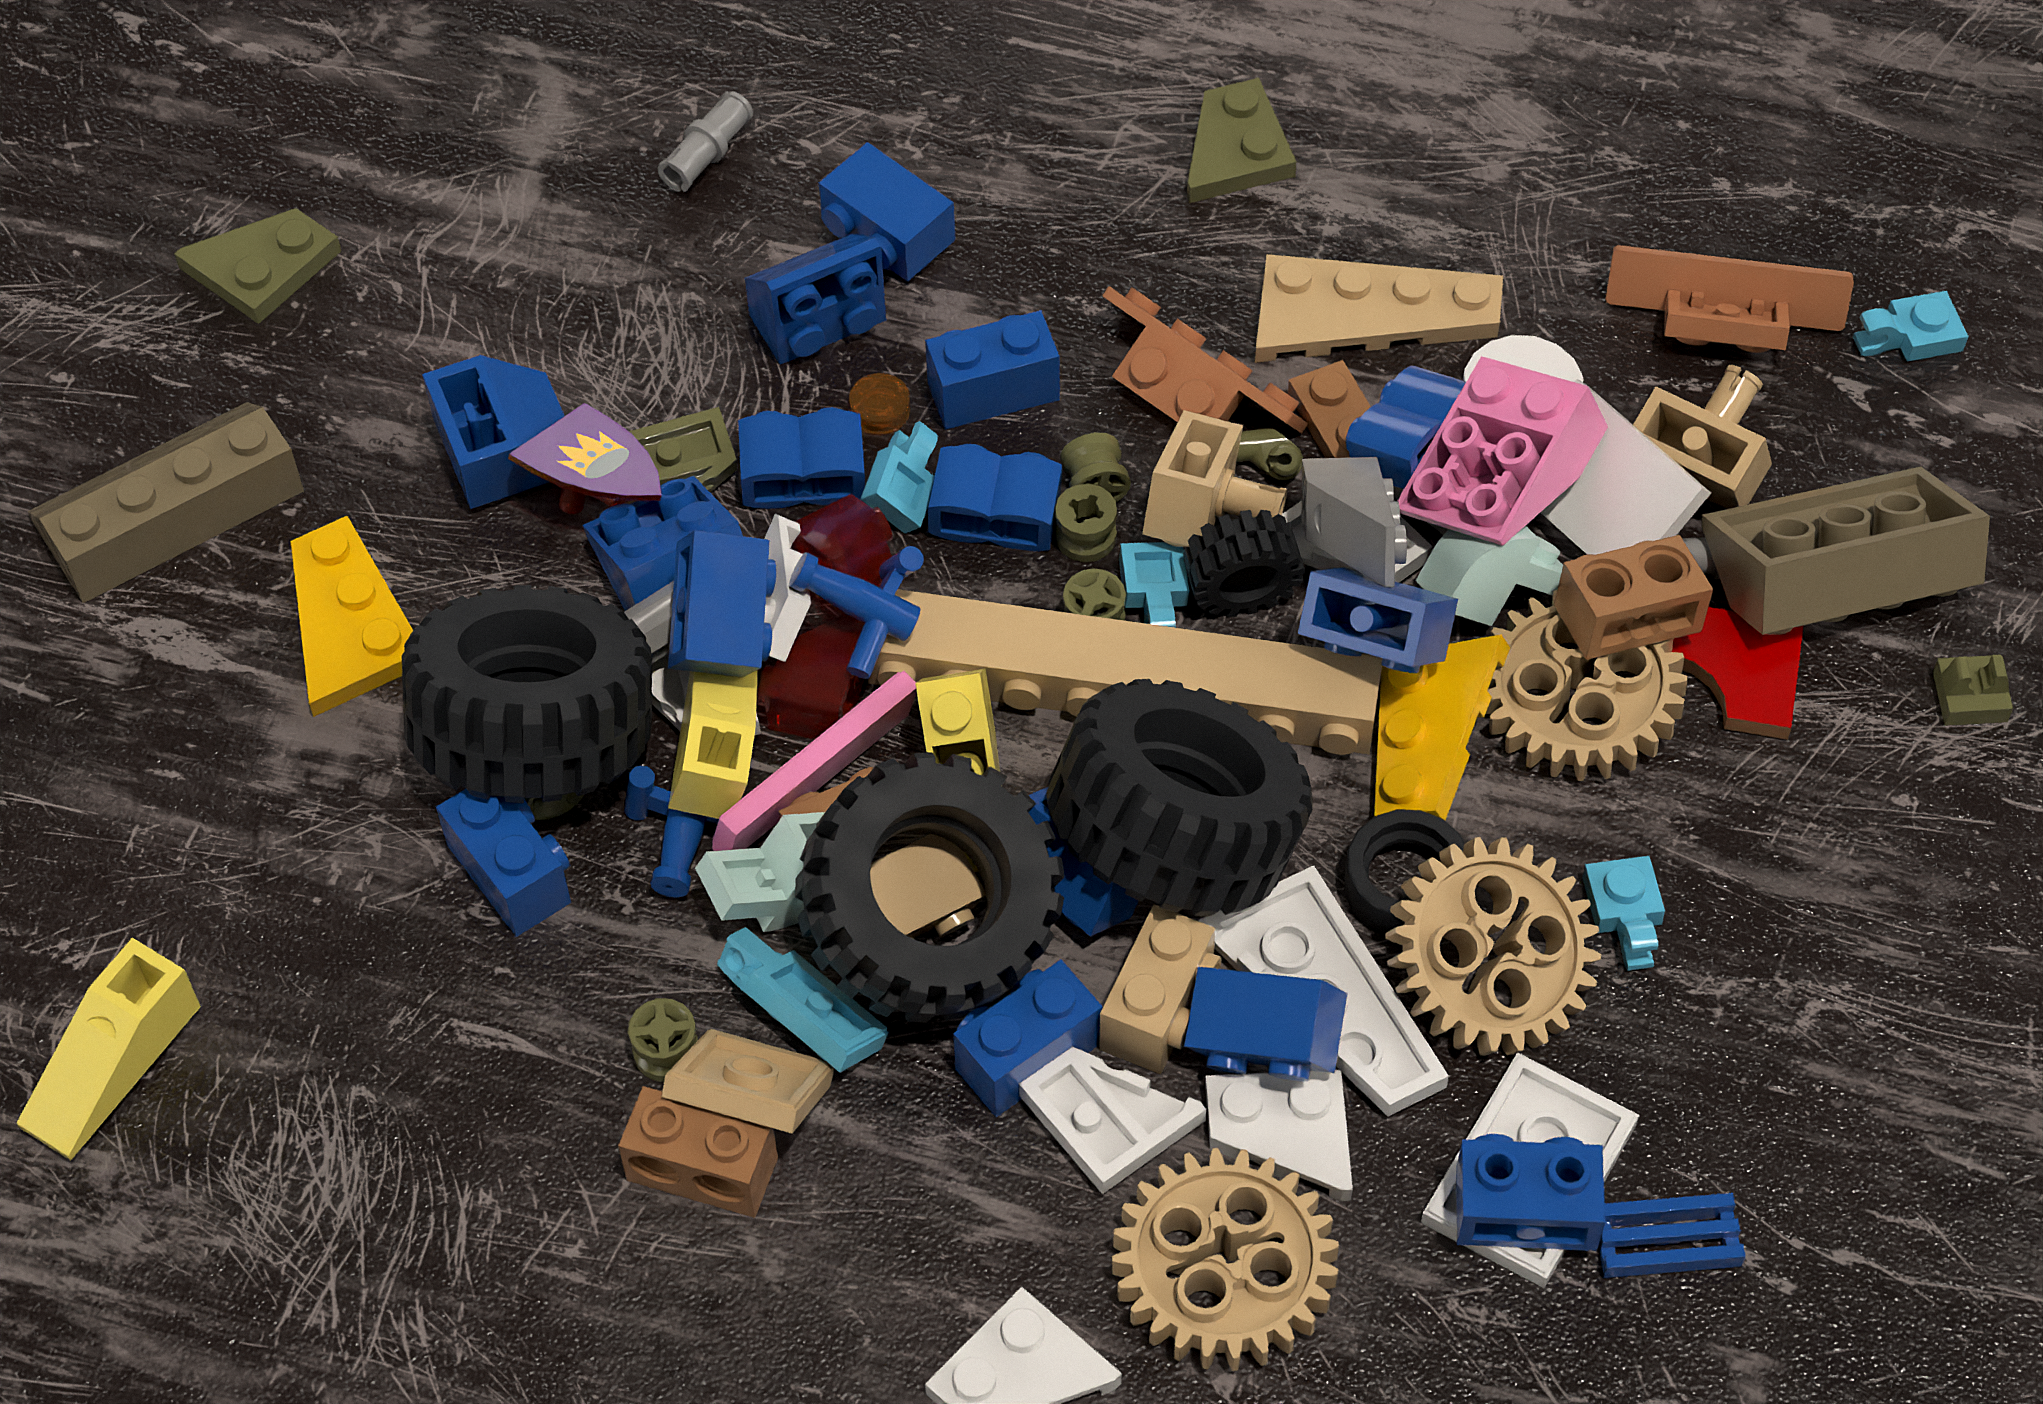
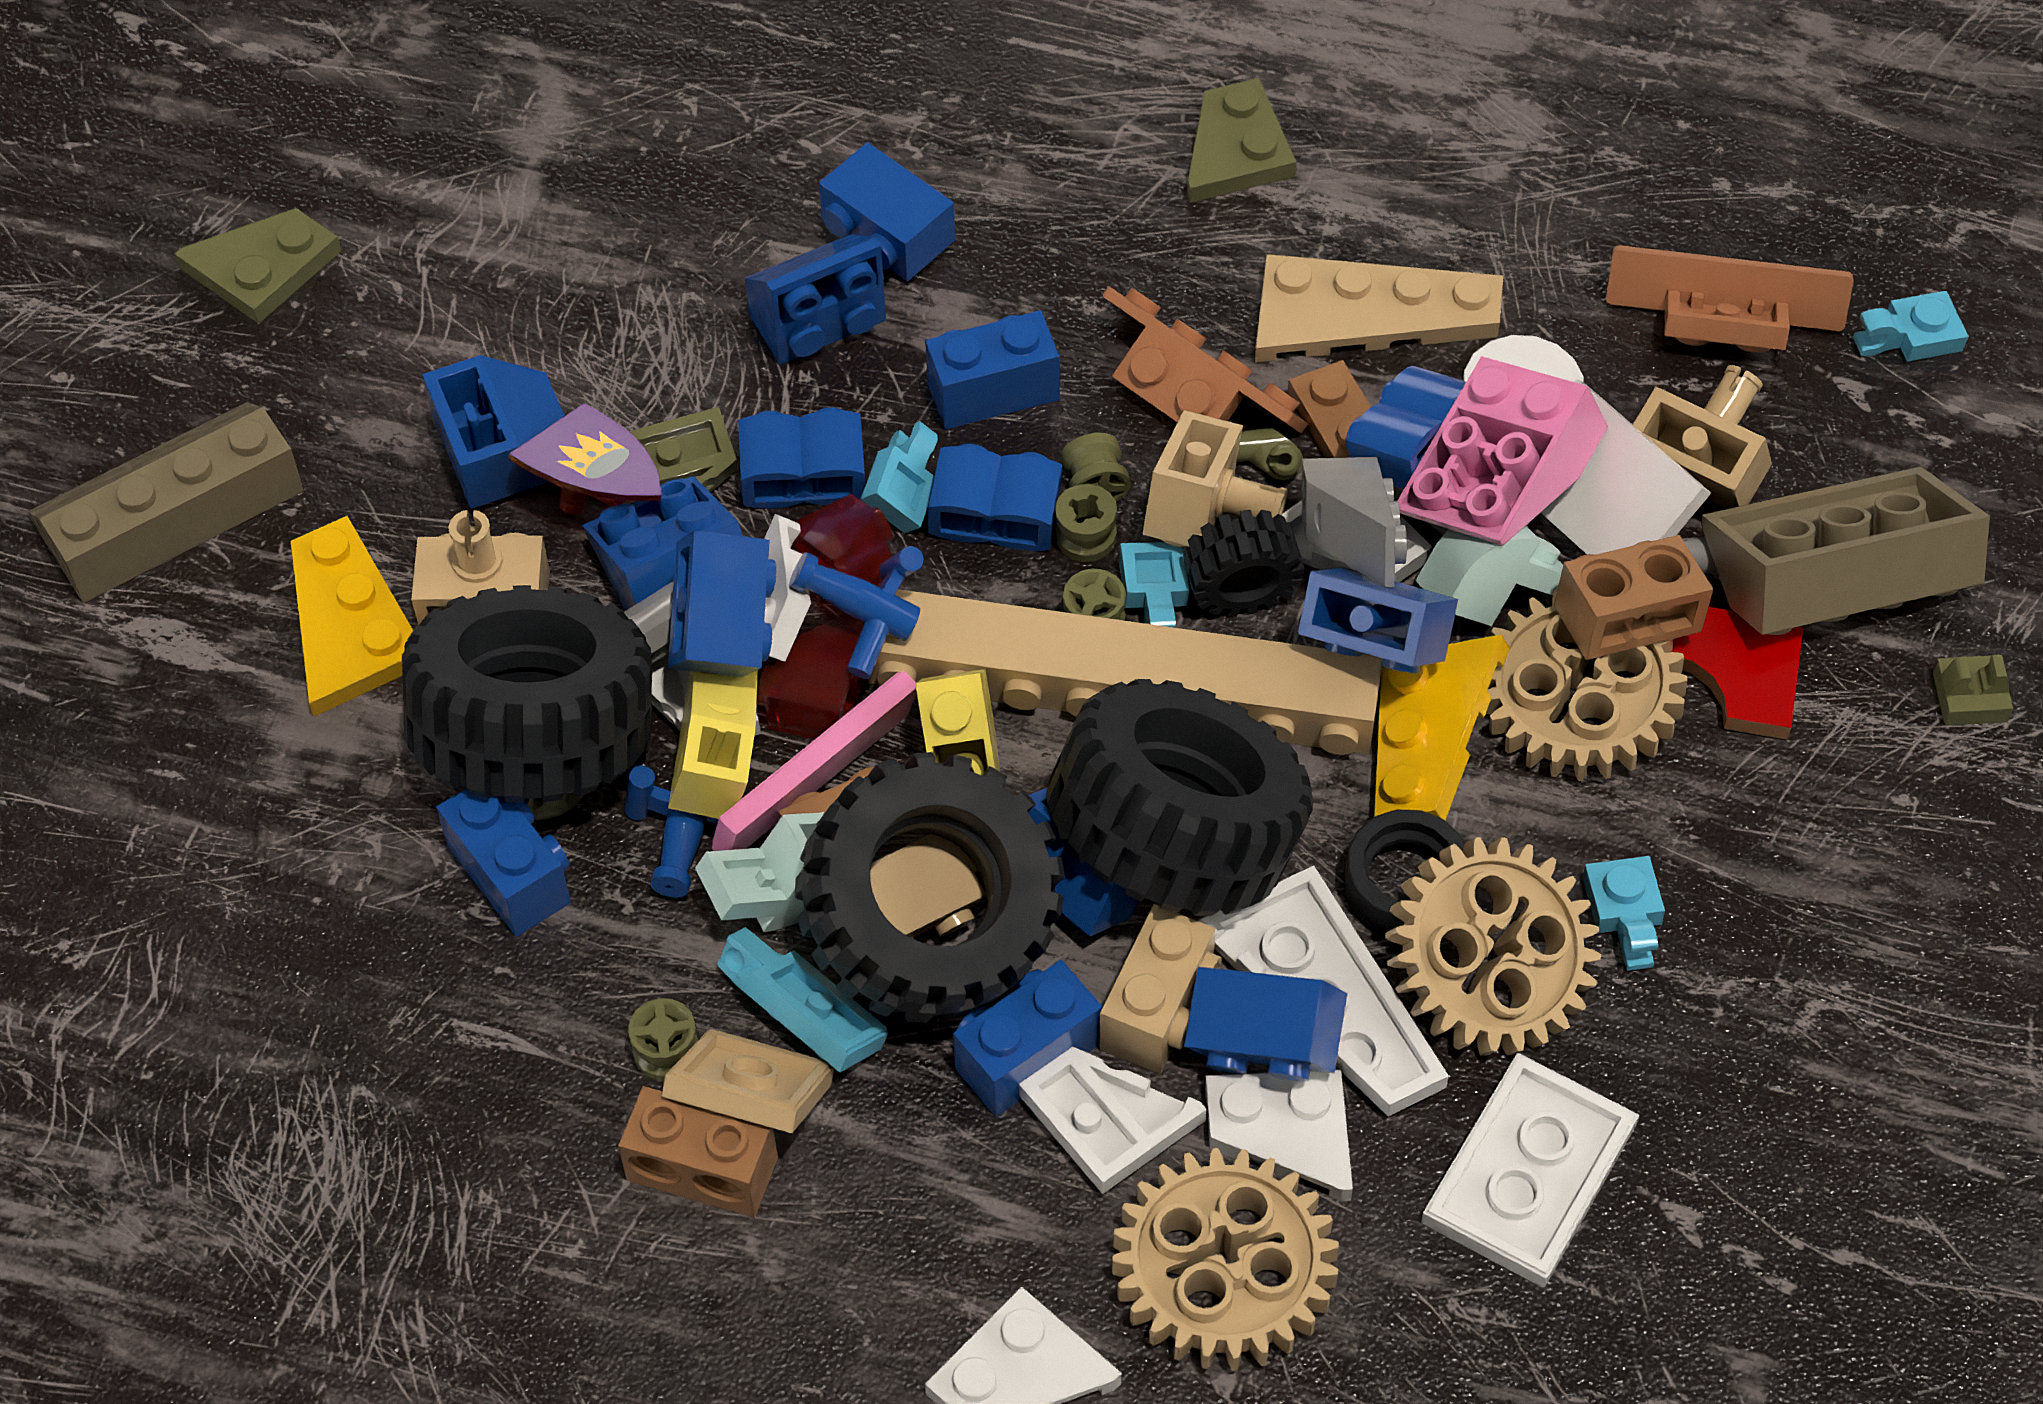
light yellow slope [17,938,201,1161] -> none
light grey pin [658,91,753,192] -> none
clear orange tile [849,373,910,434] -> none
blue brick [1456,1134,1605,1251] -> none
blue tile [1599,1193,1746,1278] -> none
none -> tan brick [411,510,550,625]

